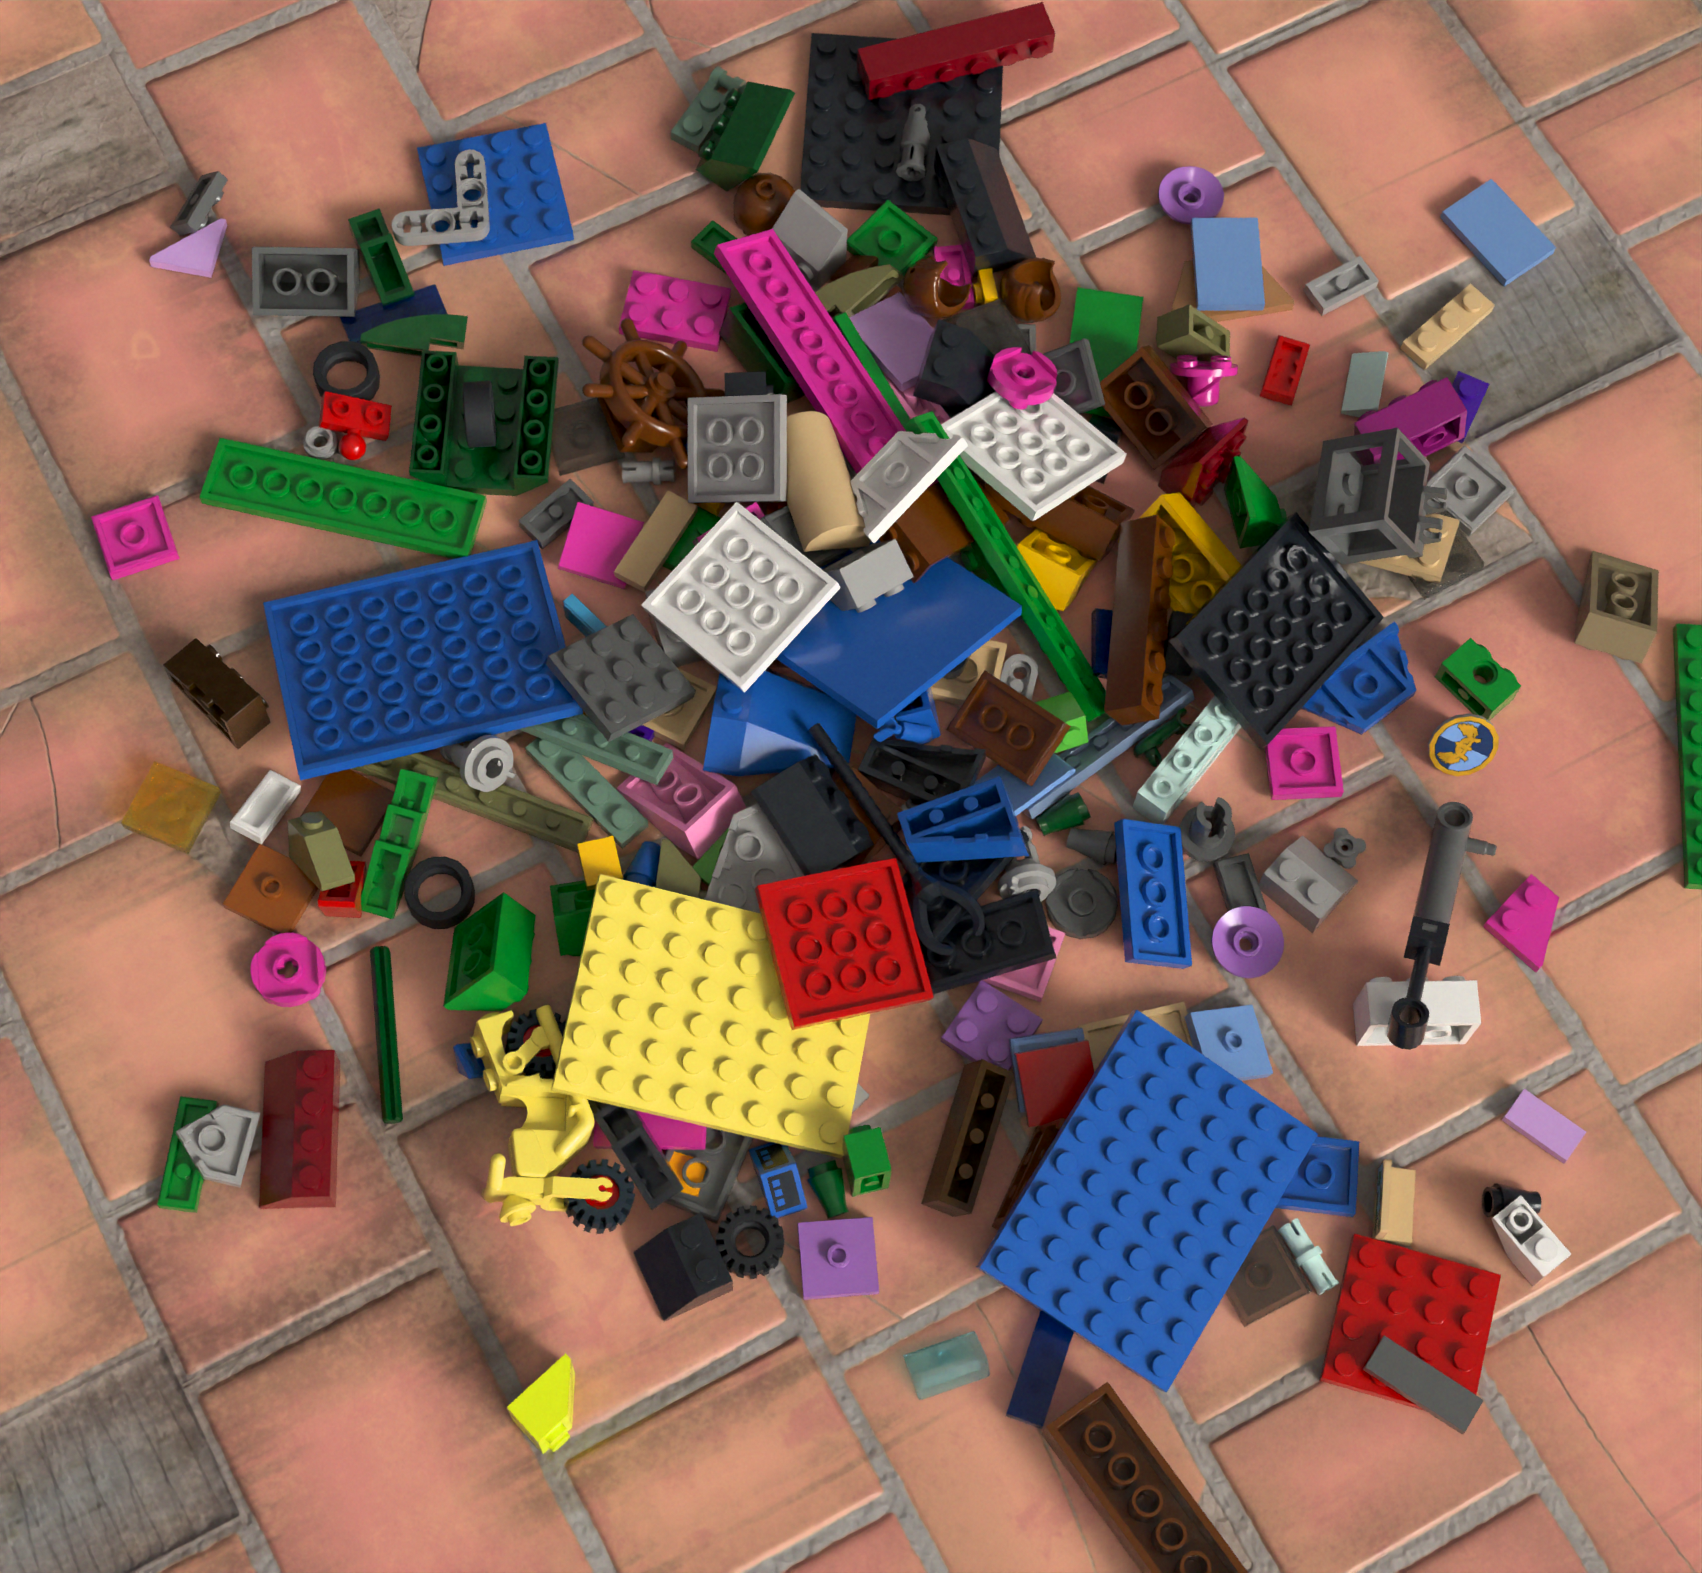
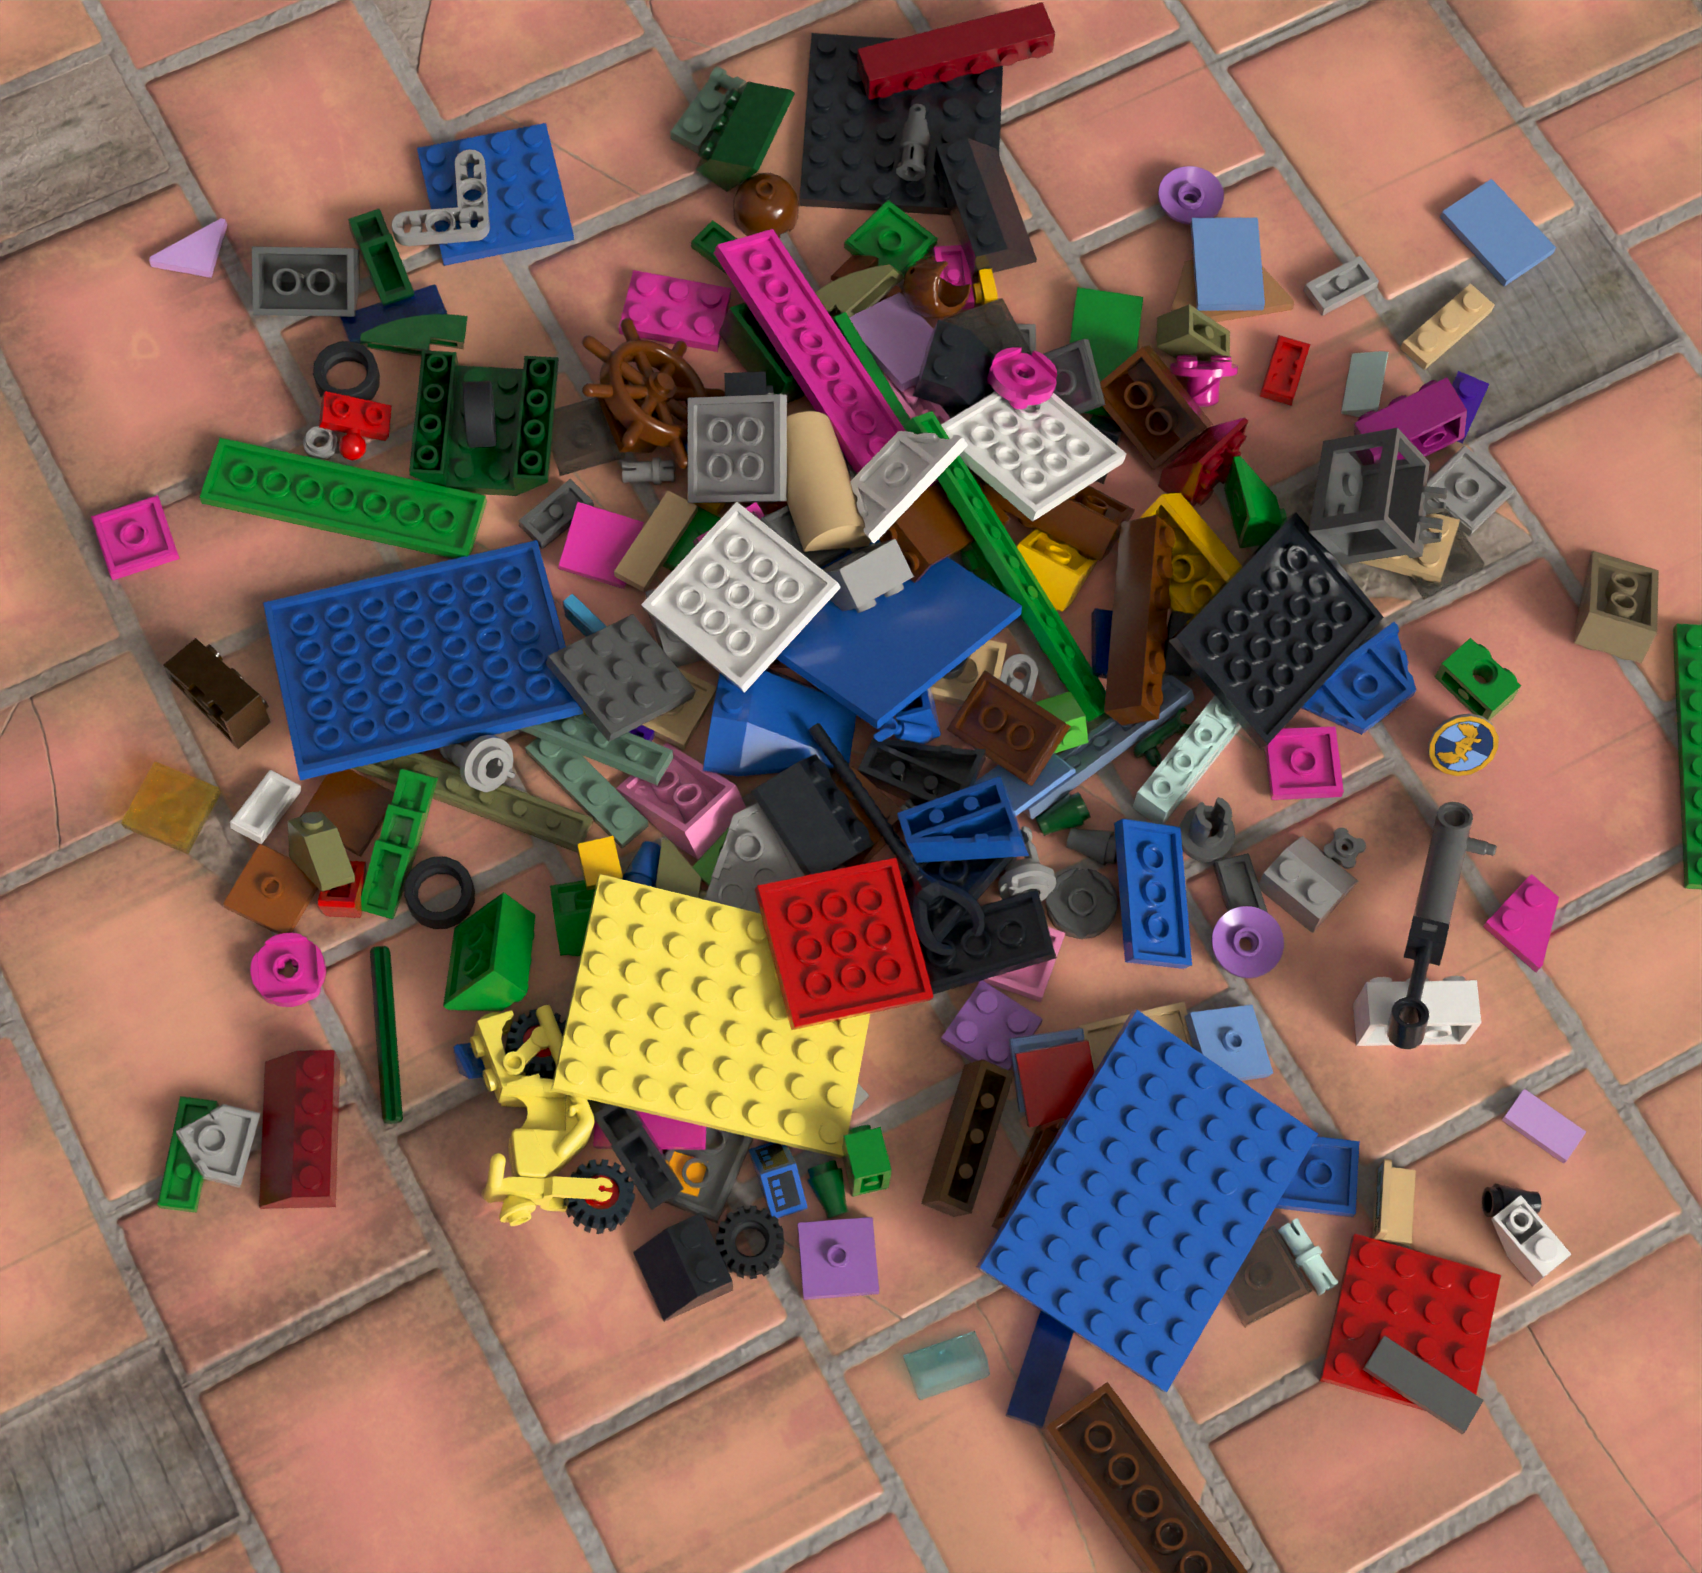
dark grey plate [170,171,228,236] -> none
neon yellow slope [507,1353,575,1454] -> none
light grey slope [772,189,848,289] -> none
reddish brown piece [1000,257,1061,323] -> none

